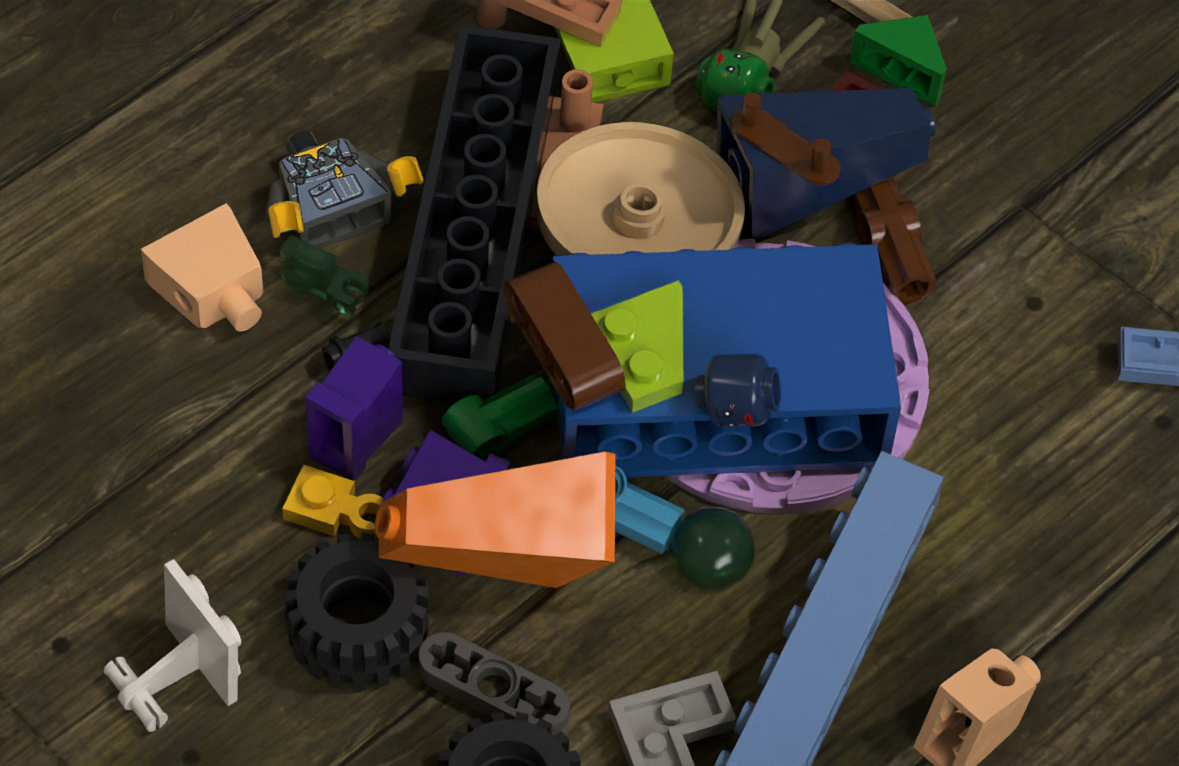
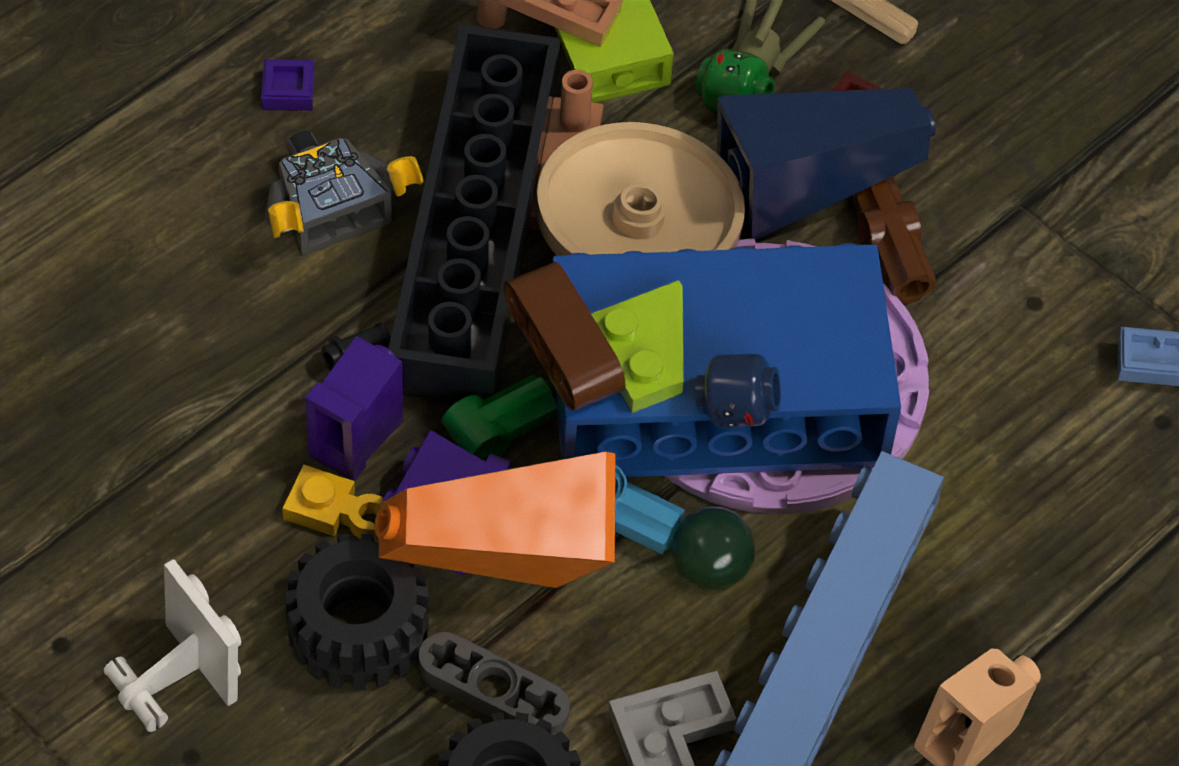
light nougat torso [141,203,263,331] -> none
clear green plate [279,235,370,315] -> none
reddish brown piece [732,92,841,186] -> none
green slope [849,15,947,107] -> none
none -> dark purple tile [261,59,315,111]

